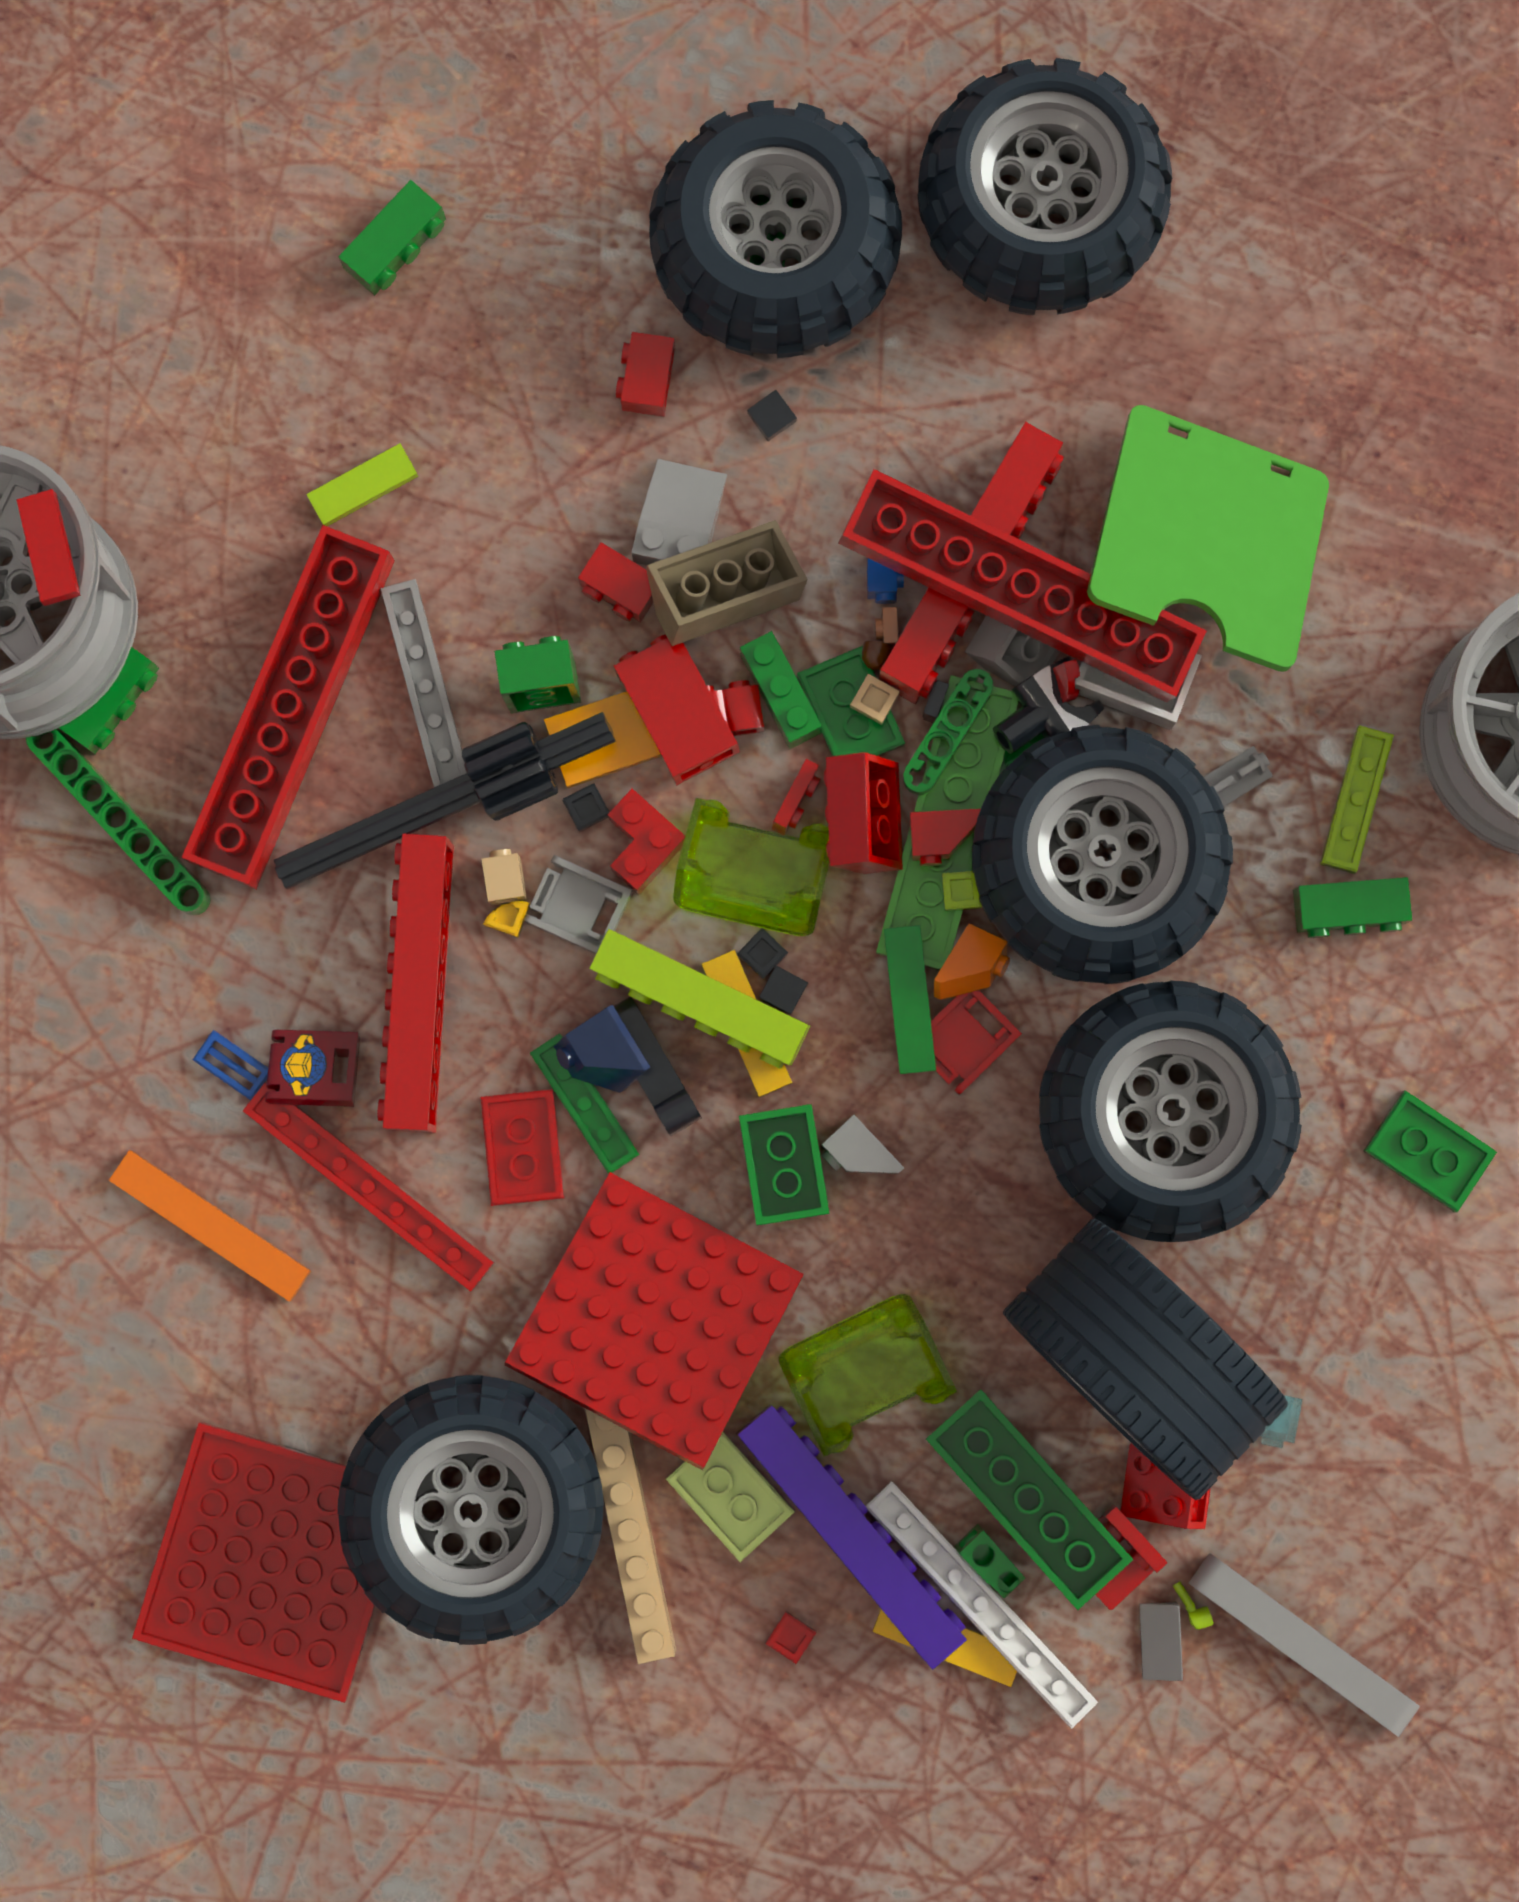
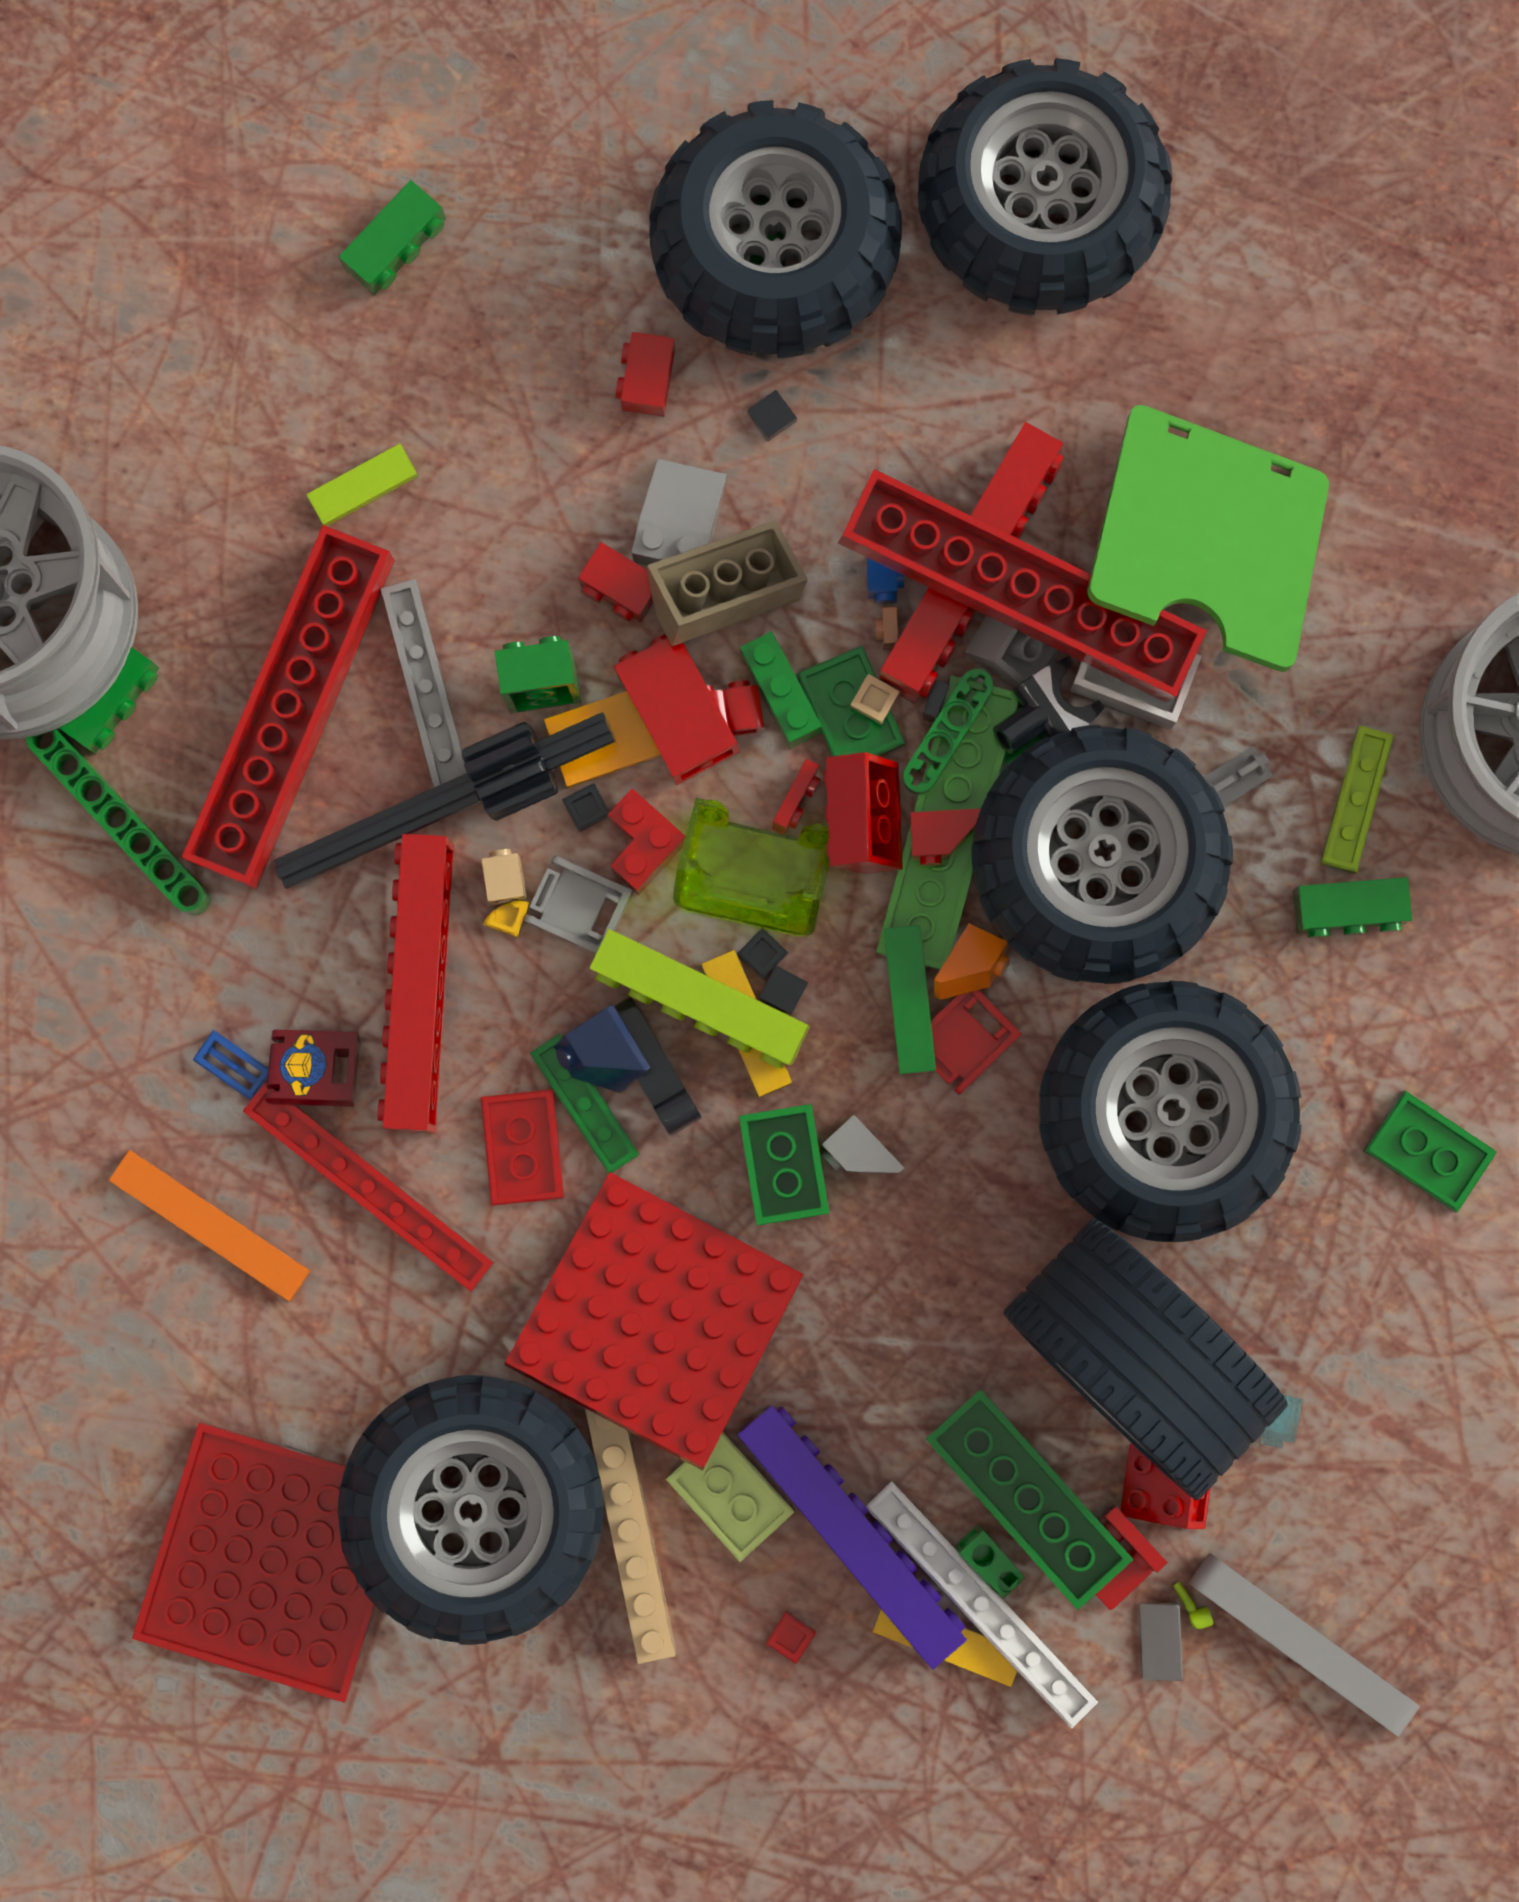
red tile [16,489,81,606] -> none
clear neon green windscreen [778,1294,957,1457] -> none
reddish brown hinge [862,641,892,670] -> none
lime tile [942,871,982,911] -> none
red tile [1053,659,1080,703] -> none

